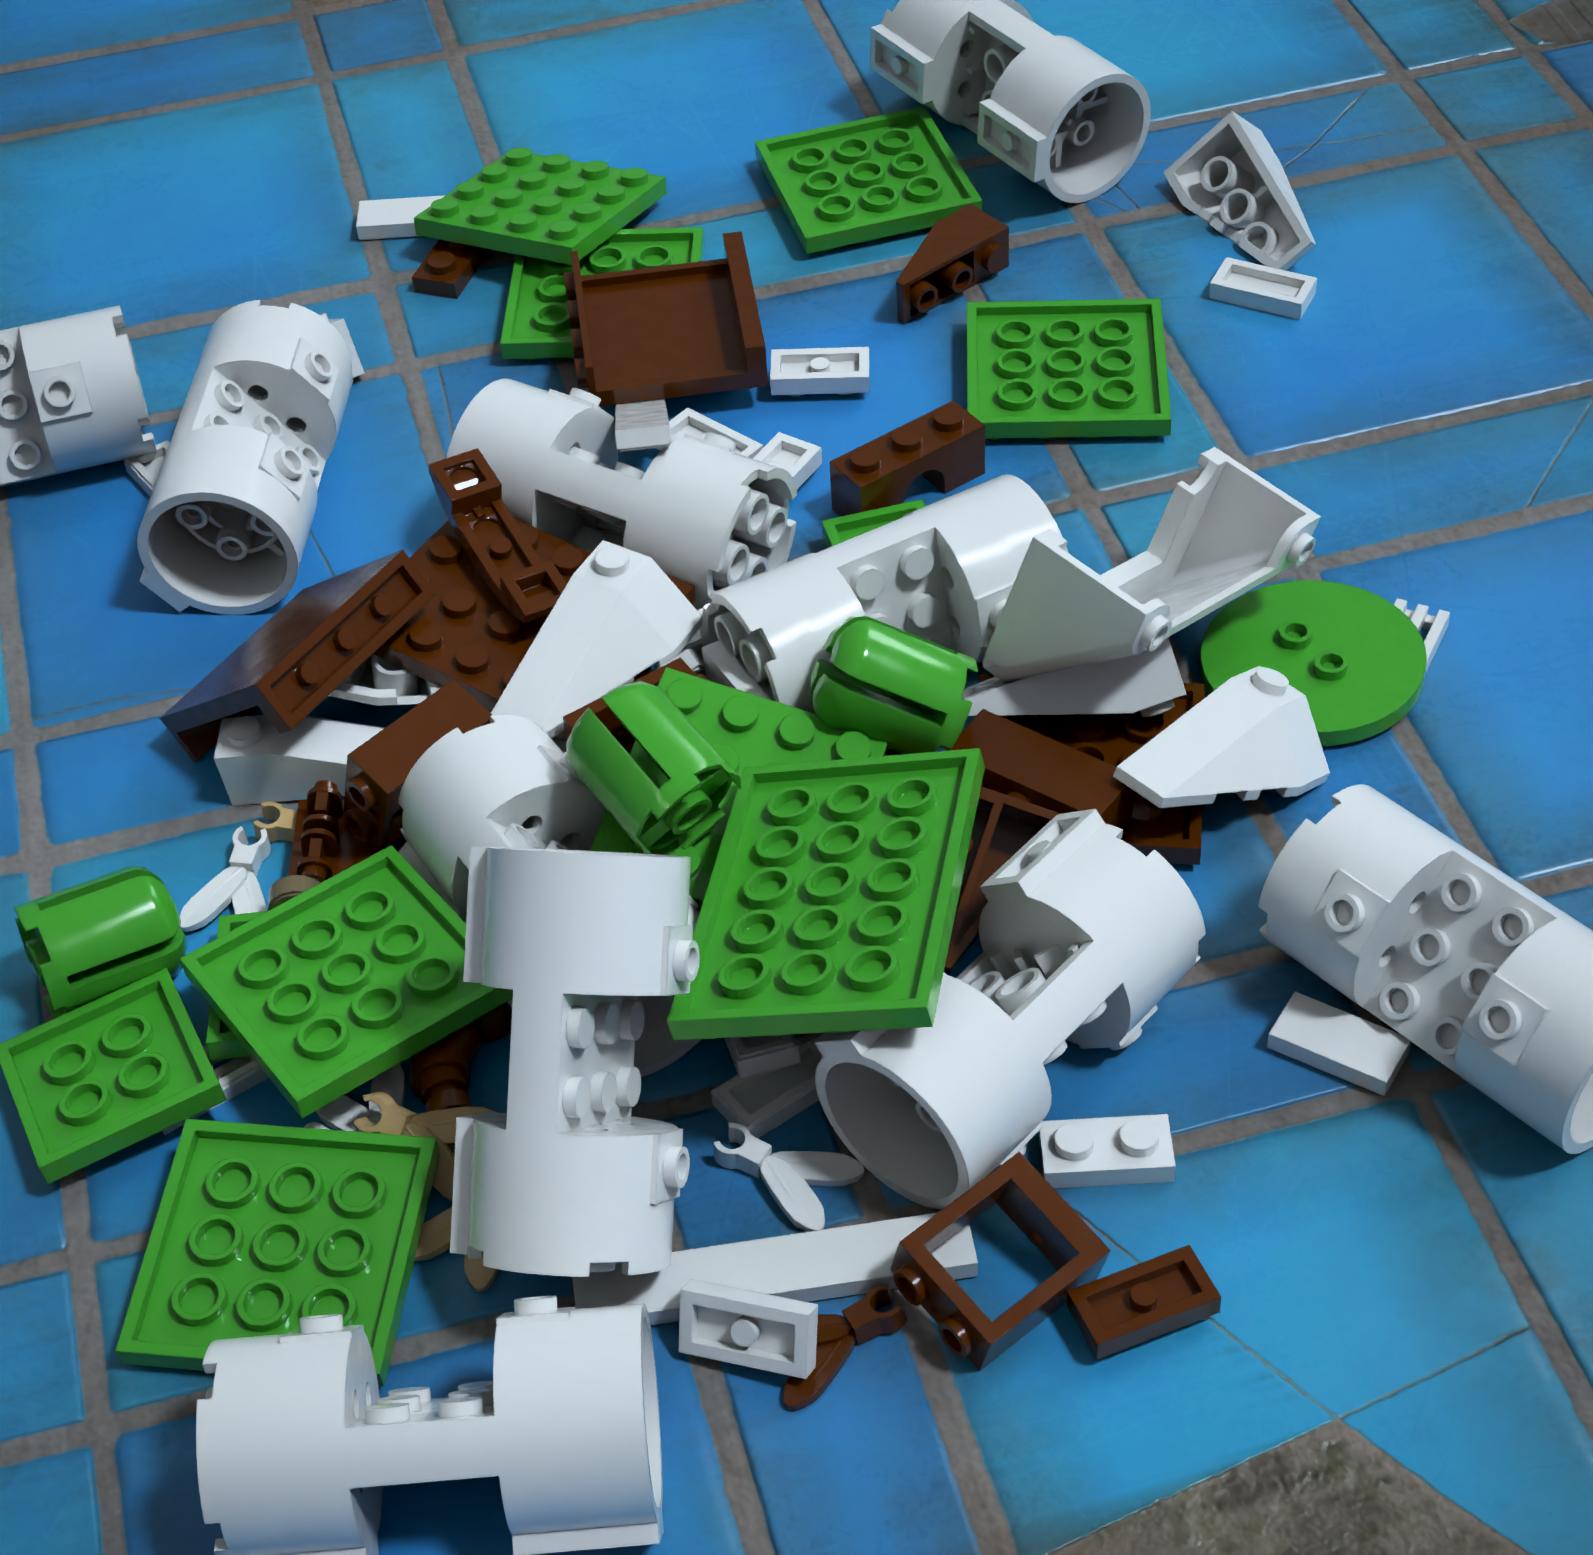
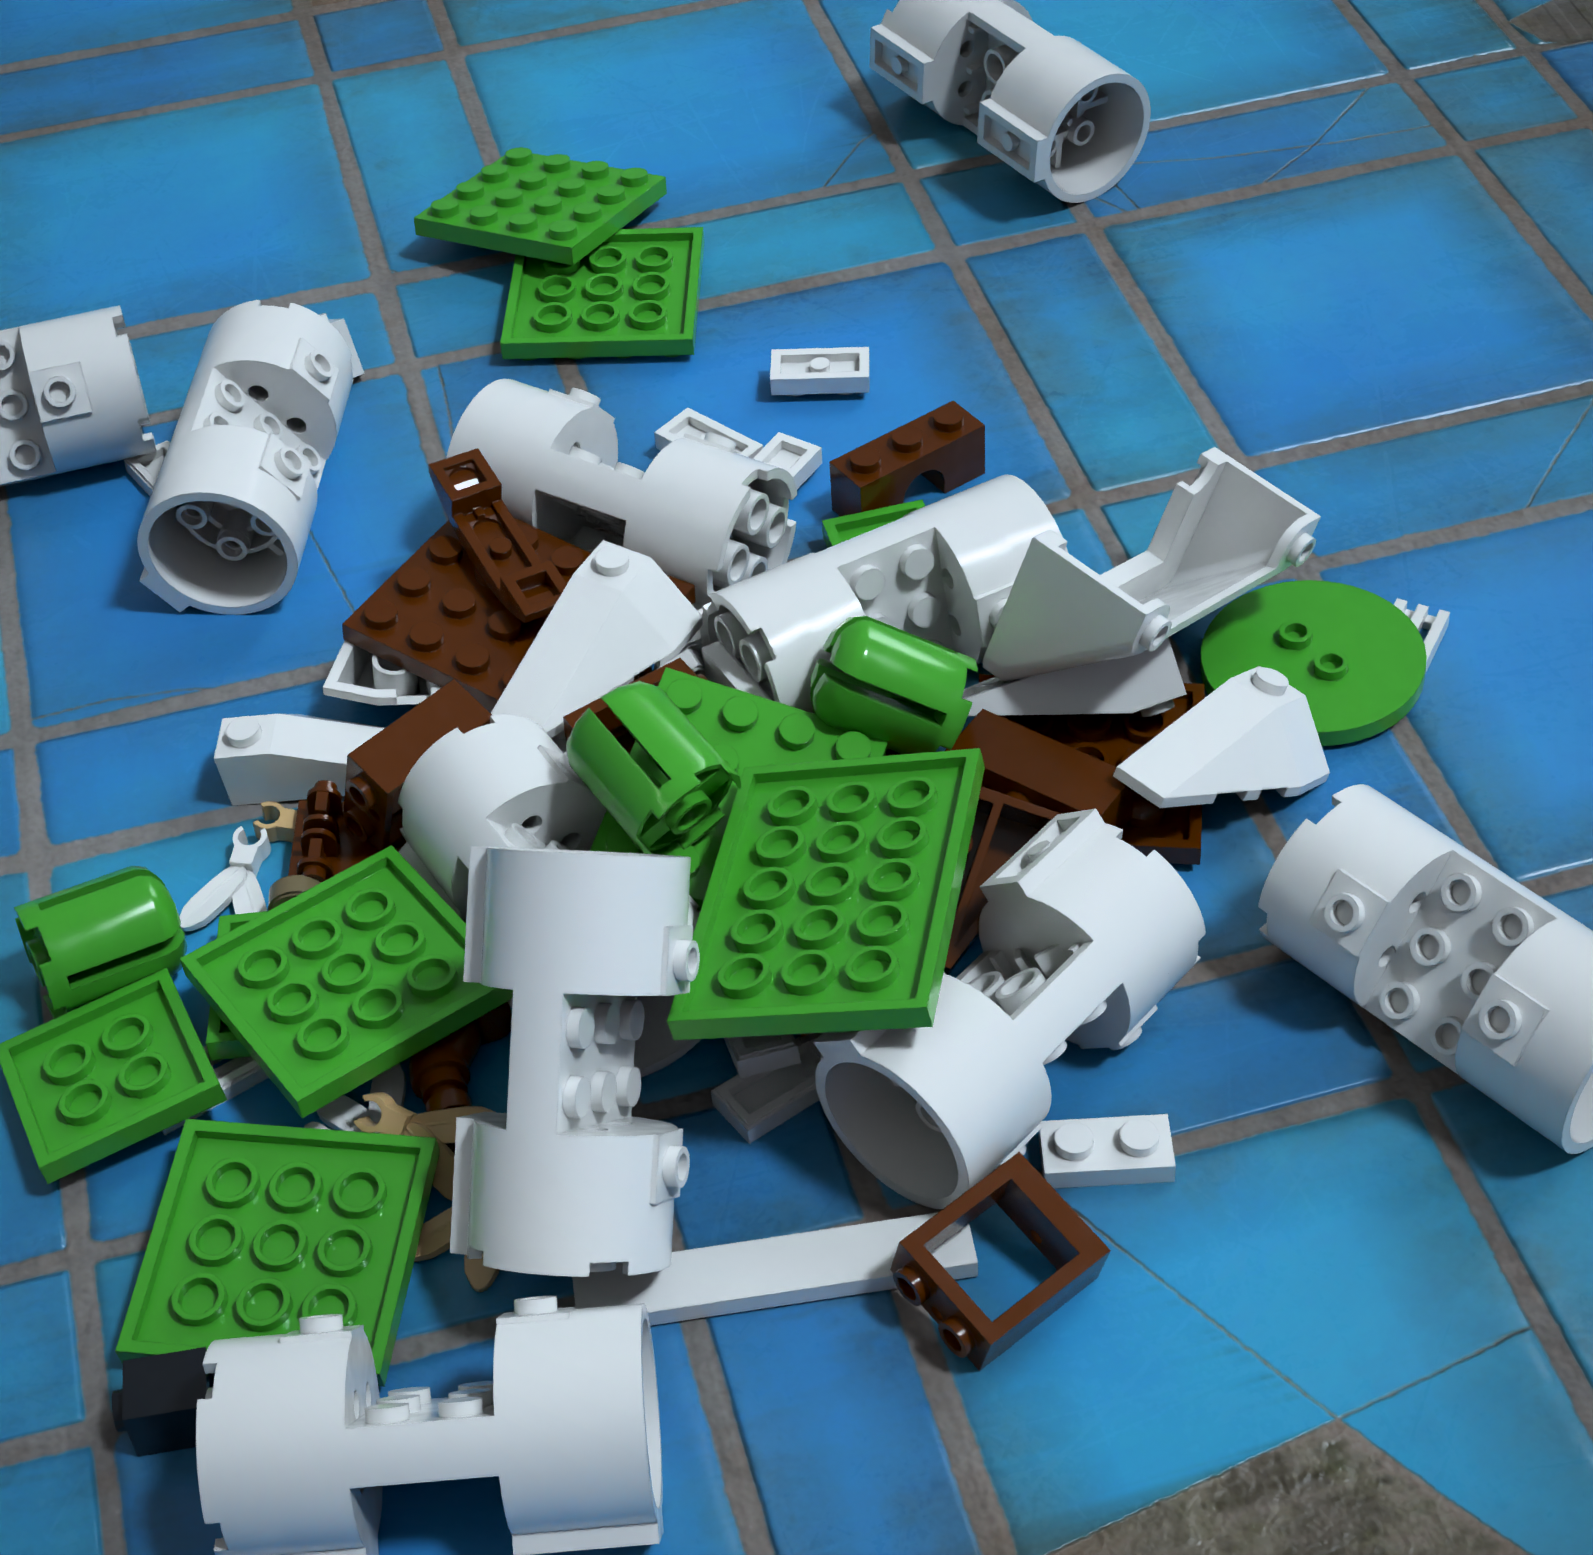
reddish brown panel [159,550,436,761] -> none
white tile [356,195,446,240] -> none
reddish brown plate [412,239,491,299] -> none
reddish brown panel [563,231,768,407] -> none
white tile [615,399,672,452] -> none
white plate [678,1279,818,1379] -> none
white piece [713,1122,865,1232] -> none
bright green plate [755,106,982,254] -> none
reddish brown piece [783,1284,907,1411] -> none
reddish brown slope [896,204,1009,325] -> none
bright green plate [967,298,1171,440] -> none
reddish brown plate [1067,1245,1221,1360] -> none
white wedge [1163,111,1316,270] -> none
white tile [1209,257,1317,320] -> none
white tile [1267,991,1411,1096] -> none
none -> black brick [112,1347,215,1457]

